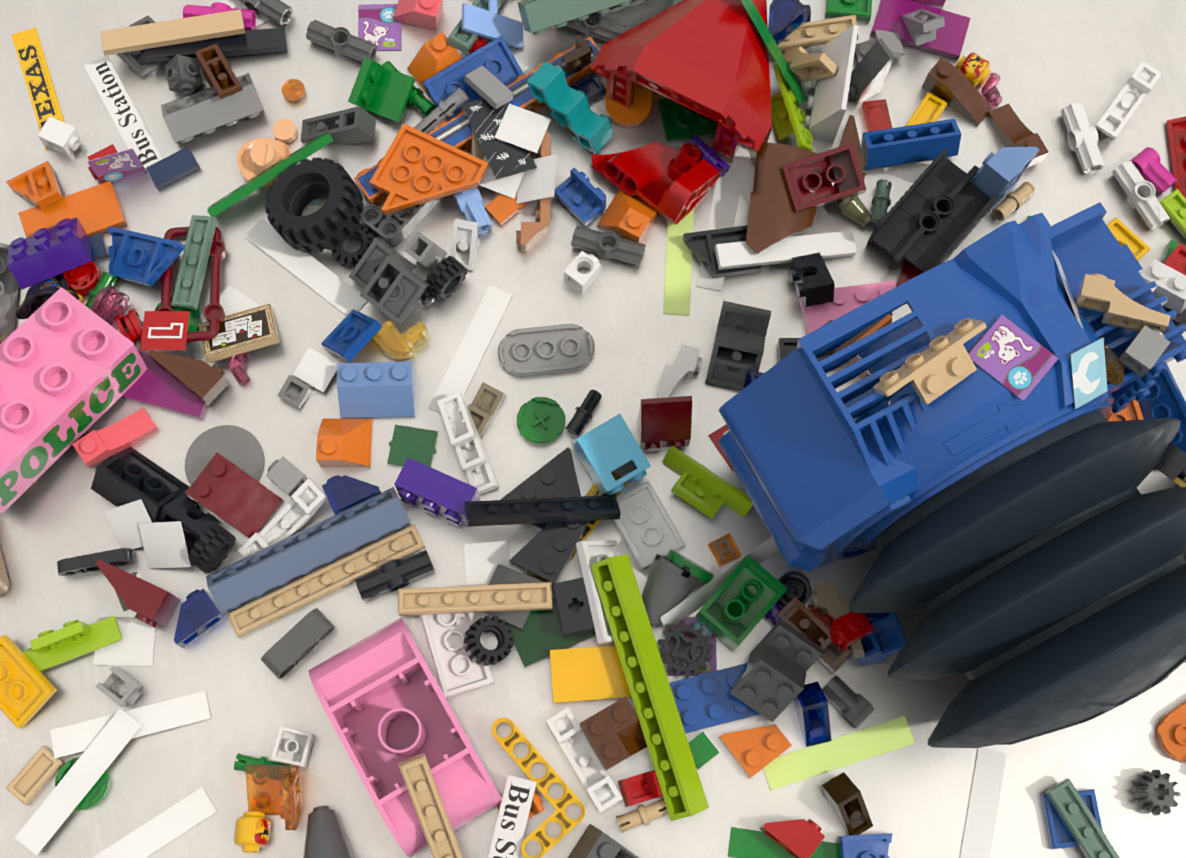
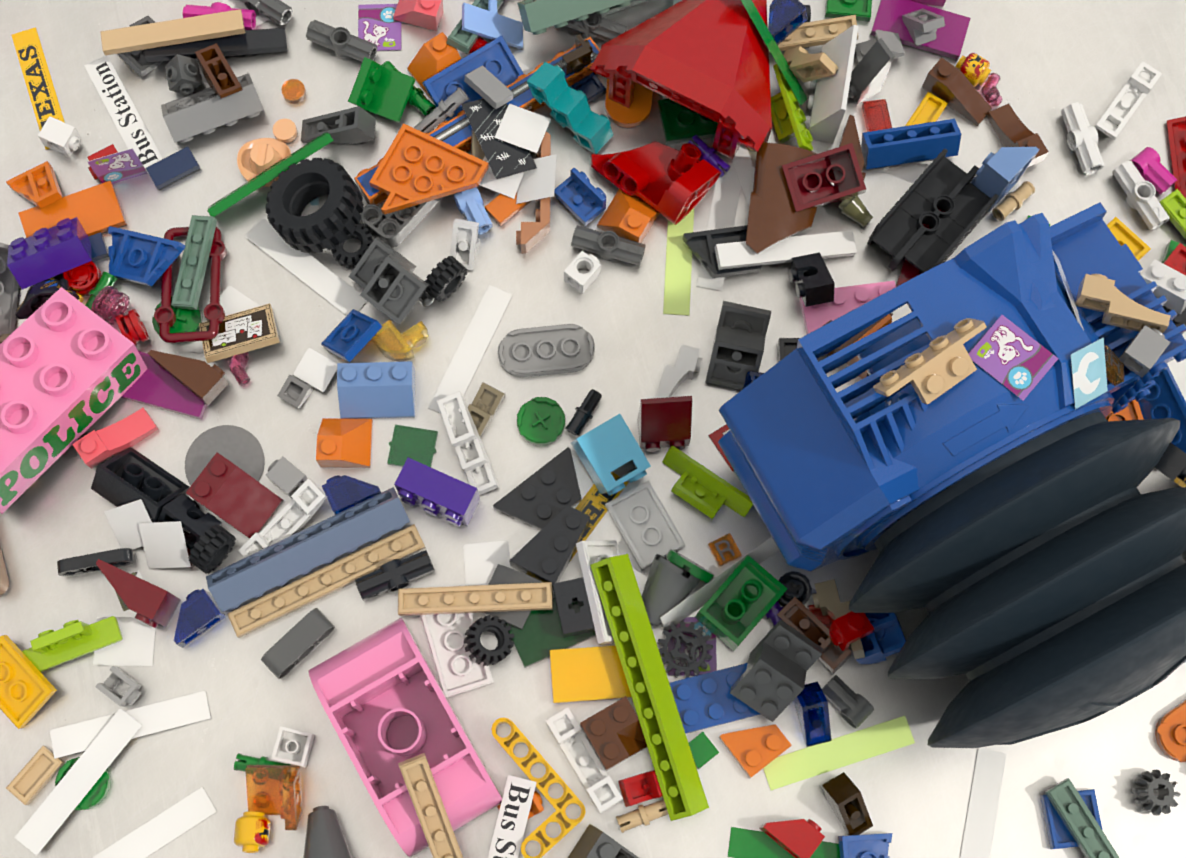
red sticker [140,311,190,350] -> none
light grey brick [404,231,447,270] -> none
black tile [464,495,621,527] -> none
sand green axle [872,179,892,224] -> none

